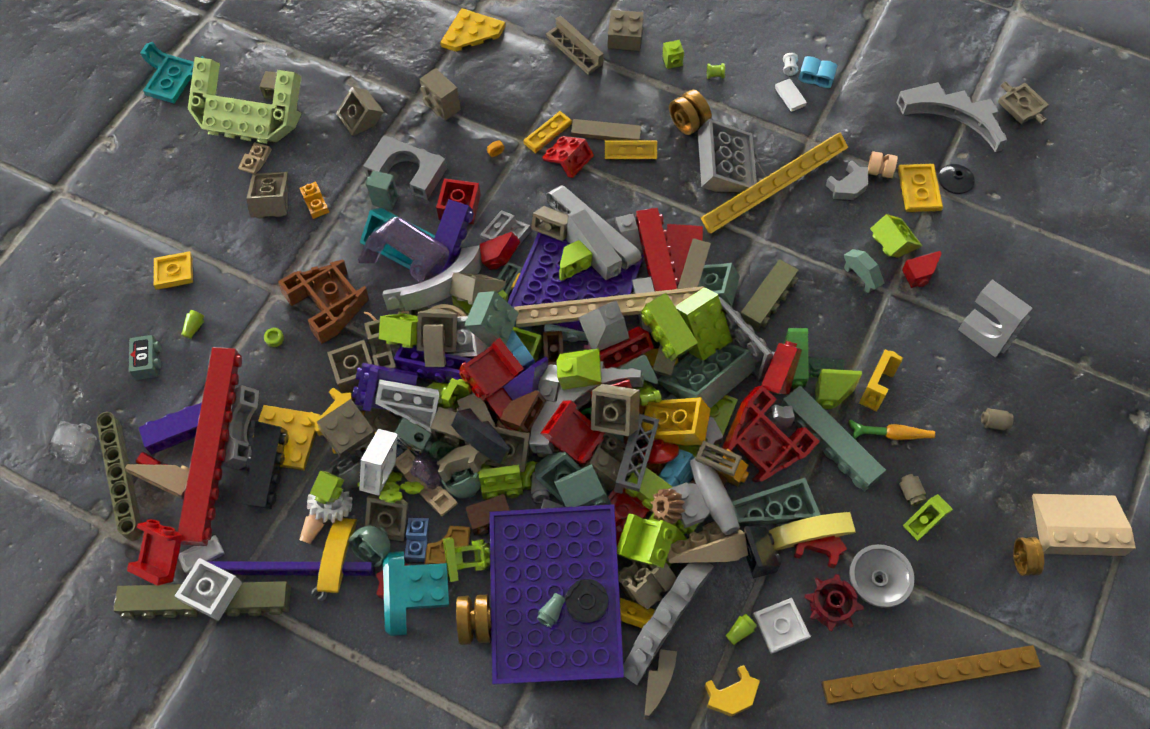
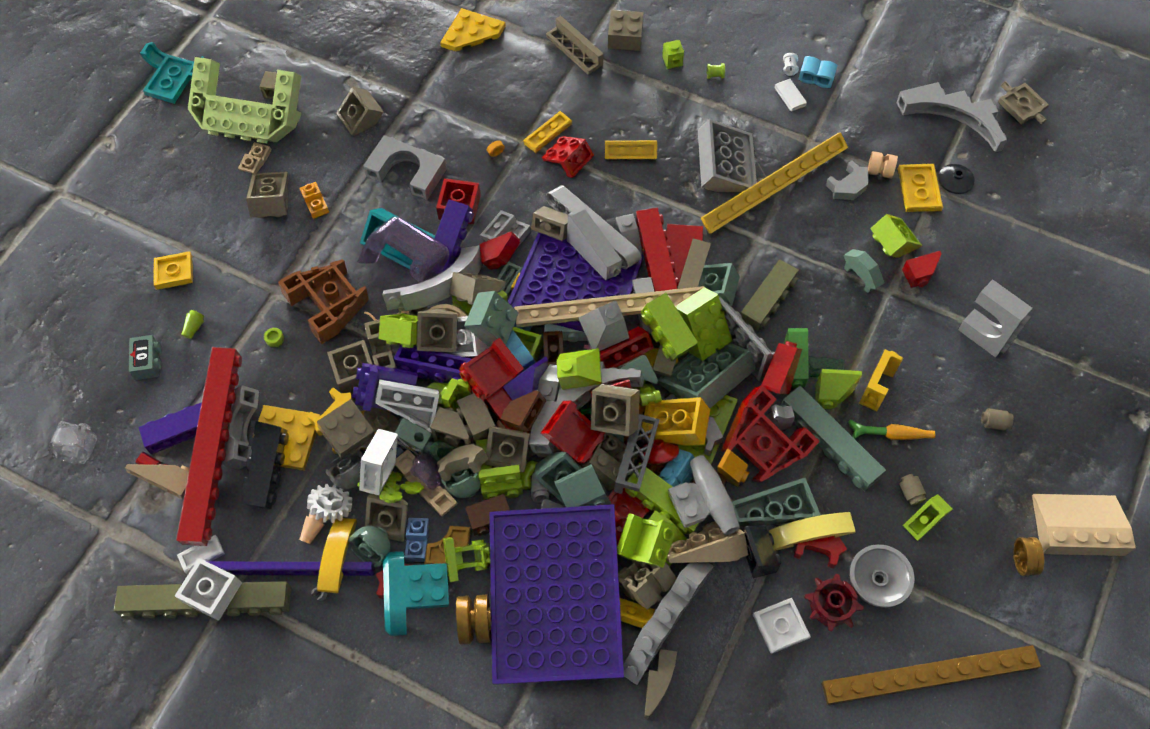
olive beam [96,412,143,541] -> none
red panel [127,519,183,586] -> none
lime brick [310,471,344,504] -> none
sand green brick [366,170,399,210] -> none
dark tan brick [420,68,461,121] -> none
dark tan slope [423,324,446,367] -> none
black slope [451,408,510,464] -> none
sand green cone [537,593,565,628] -> none
lime slope [559,240,592,281] -> none
black tile [566,579,609,623] -> none
dark tan tile [571,119,641,141] -> none
medium nougat gear [650,489,685,524] -> none
pearl gold wheel [669,89,712,135] -> none
dark tan tile [695,441,742,477] -> none
yellow piece [705,665,760,717] -> none
lime cone [725,613,757,645] -> none

